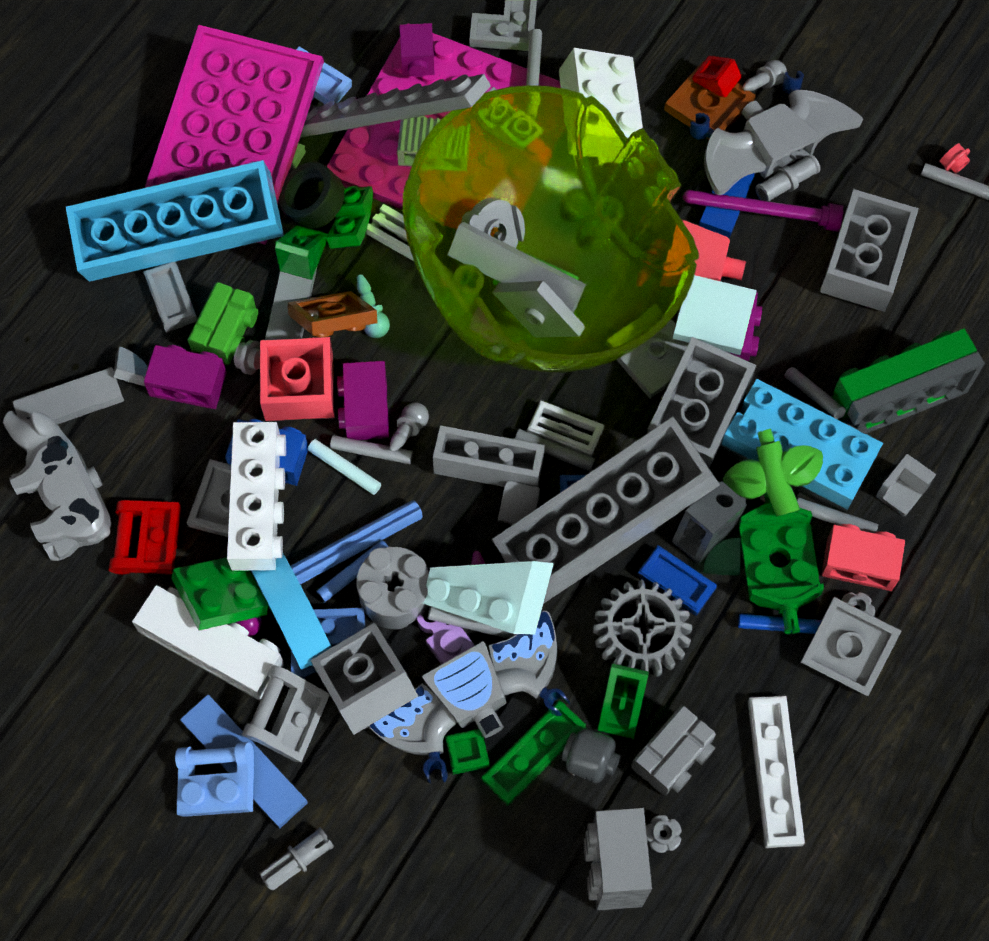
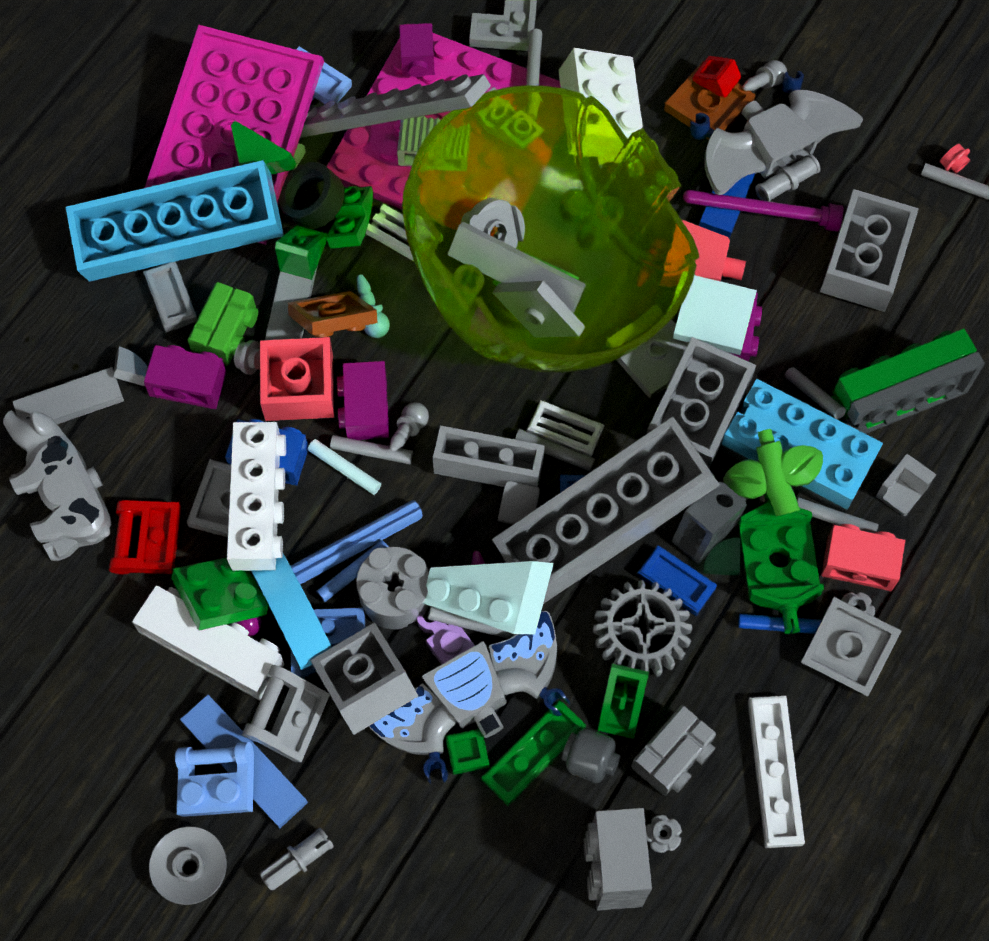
none -> light grey dish [149,827,227,905]
none -> green slope [231,121,297,175]

